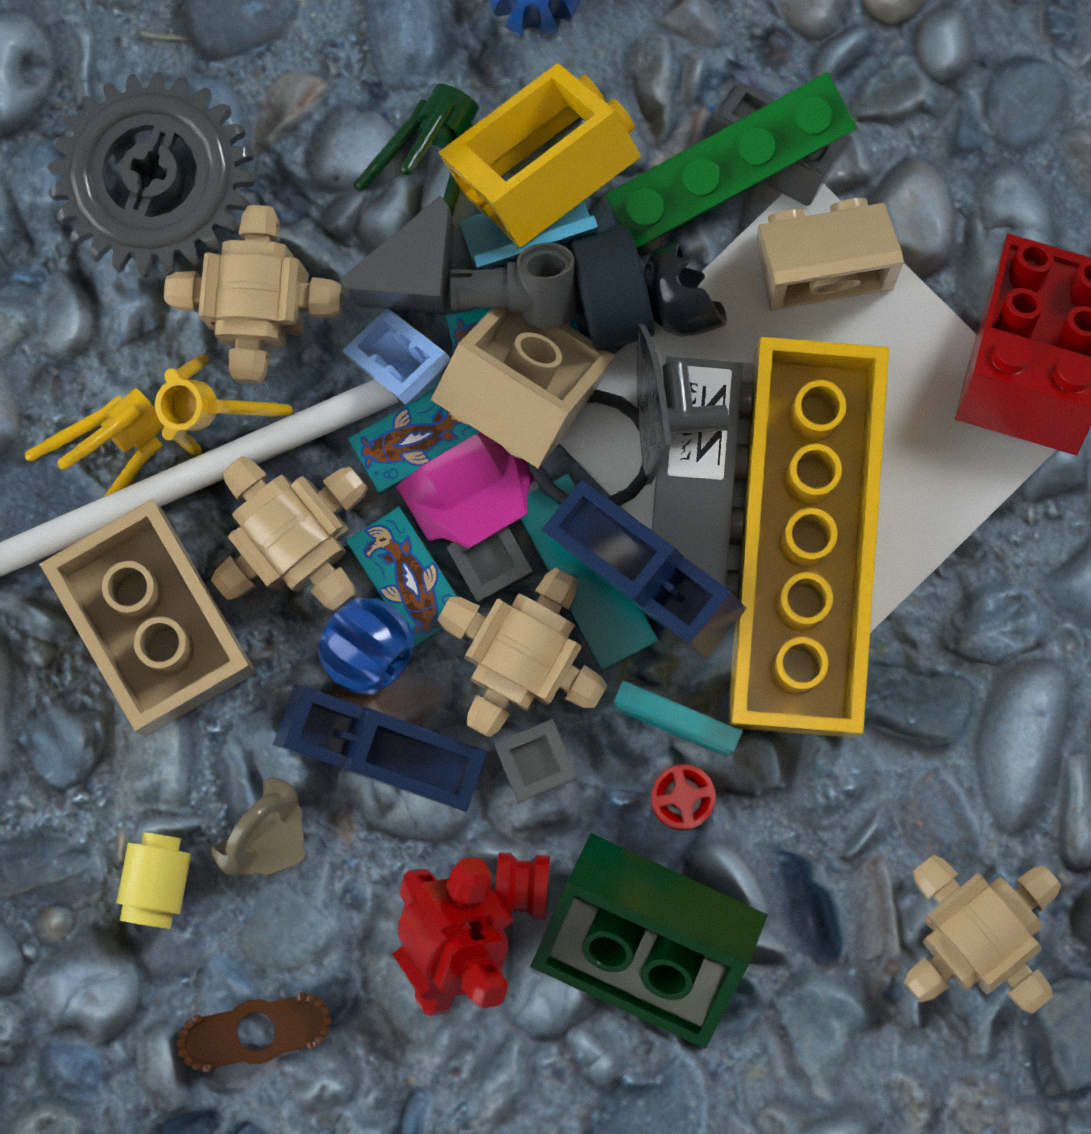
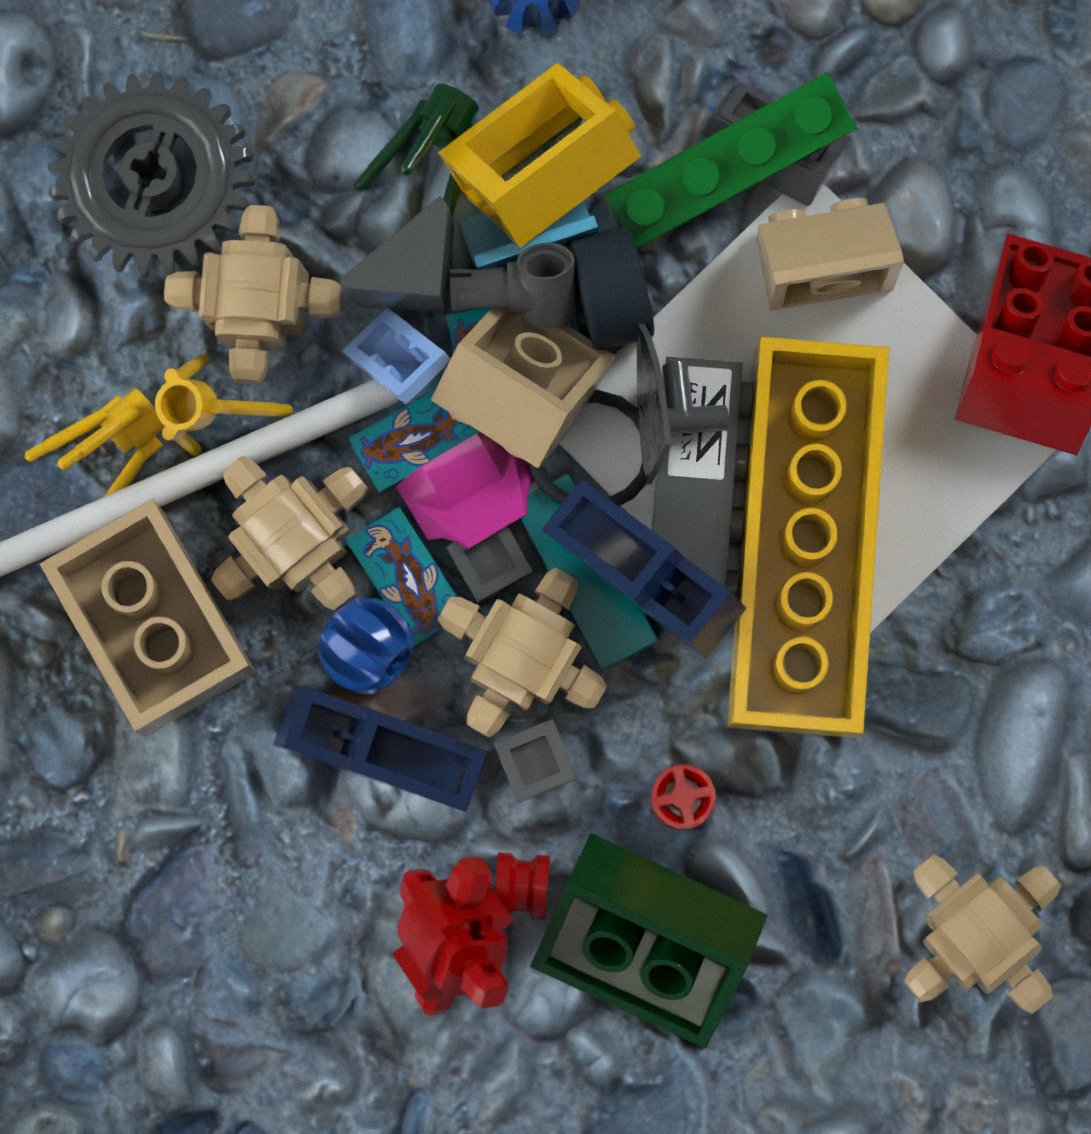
light yellow brick [116,832,191,929] -> none
reddish brown piece [177,992,332,1072] -> none
dark tan piece [211,777,306,876] -> none
teal tile [613,681,742,757] -> none
black hair [644,242,728,337] -> none

